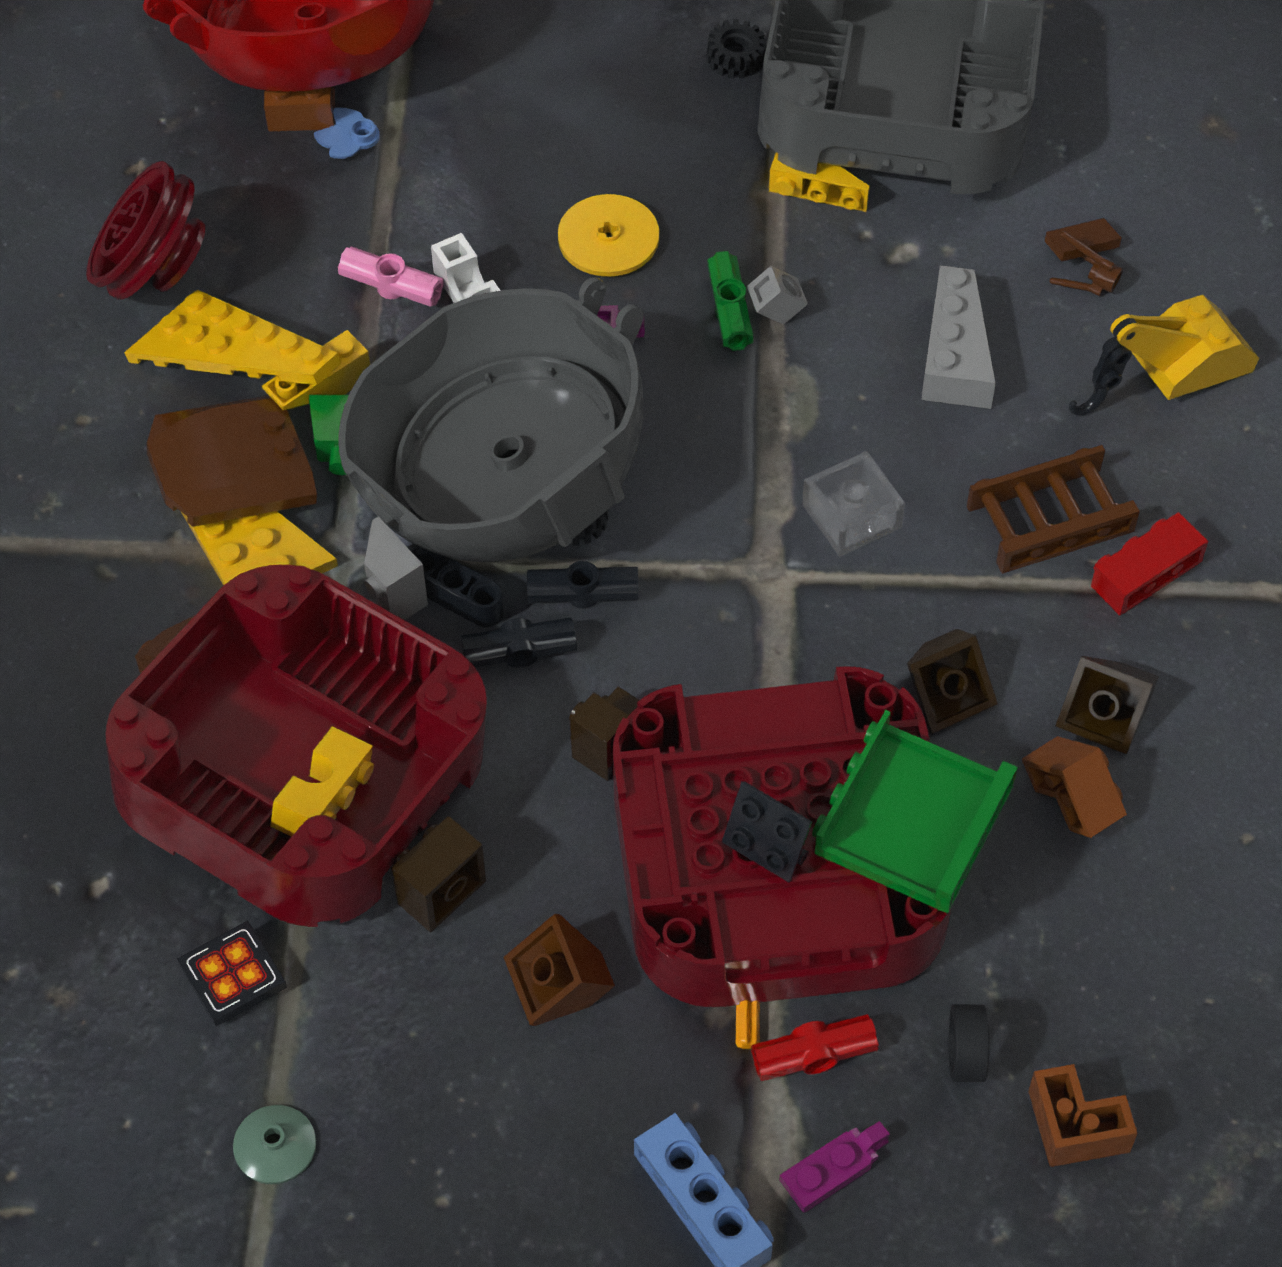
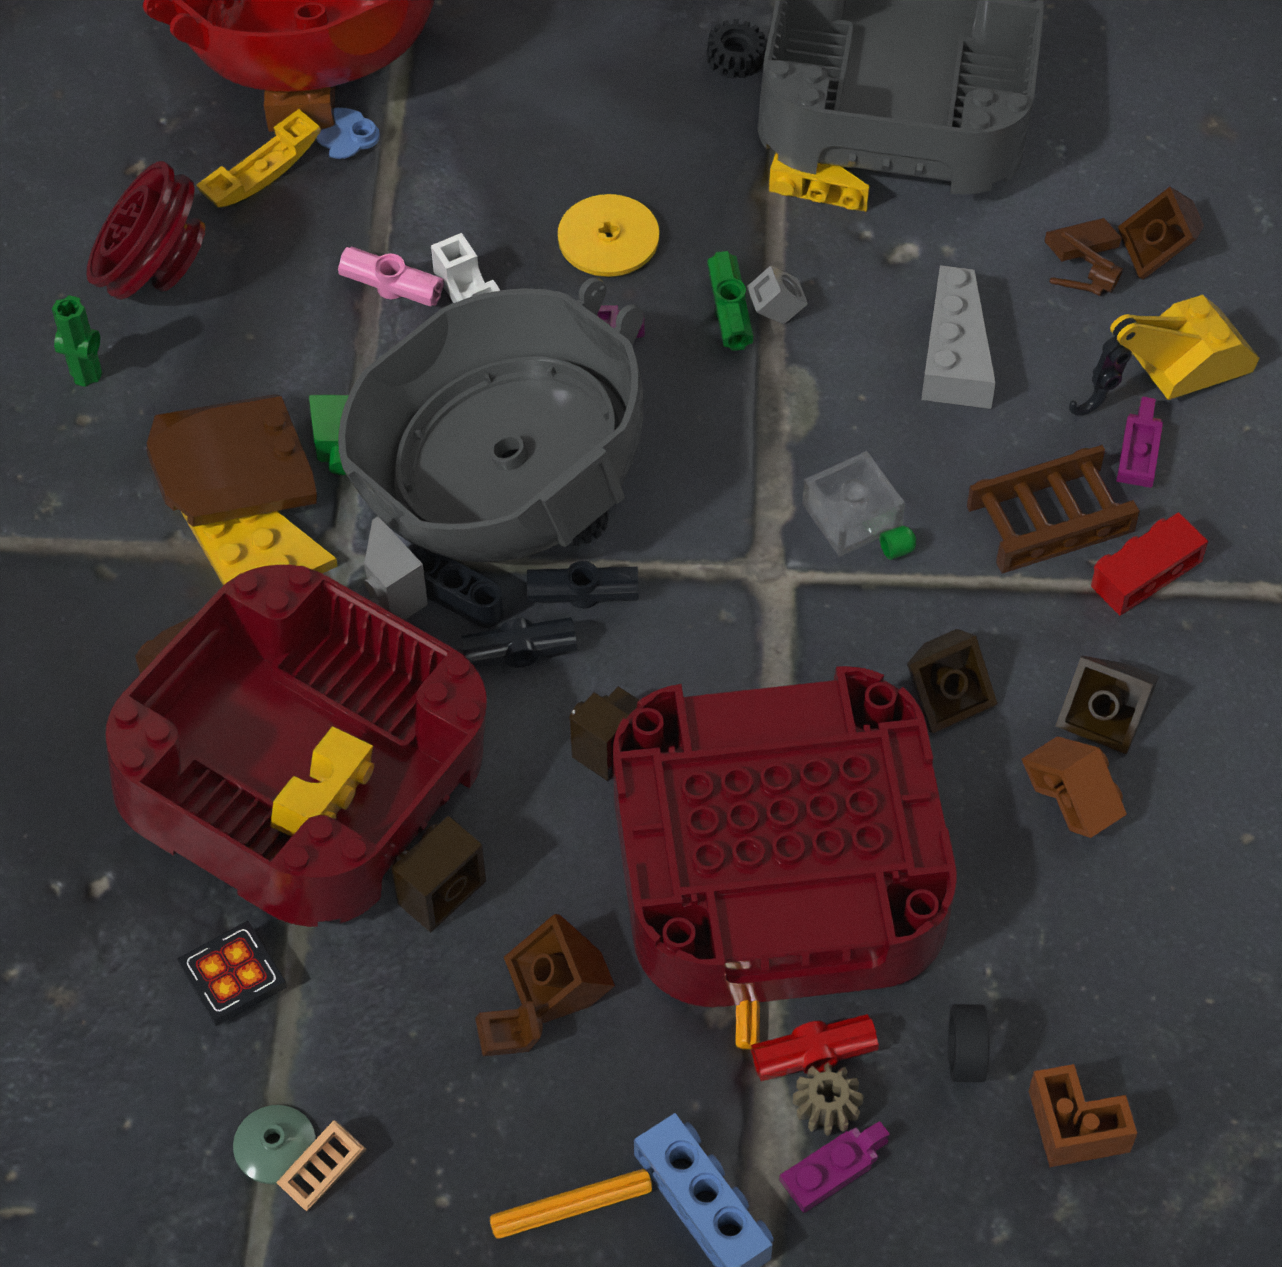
yellow wing [124,290,341,385] -> none
yellow slope [262,330,371,410] -> none
black hinge [722,781,812,883] -> none
green panel [812,710,1018,914] -> none
none -> green piece [52,295,102,387]
none -> yellow slope [196,109,321,208]
none -> light nougat slope [276,1120,367,1211]
none -> reddish brown bracket [475,1001,543,1057]
none -> light orange axle [490,1169,652,1239]
none -> dark tan gear [793,1062,863,1136]
none -> green piece [879,526,917,560]
none -> magenta hinge [1116,396,1163,488]
none -> reddish brown slope [1118,187,1204,280]

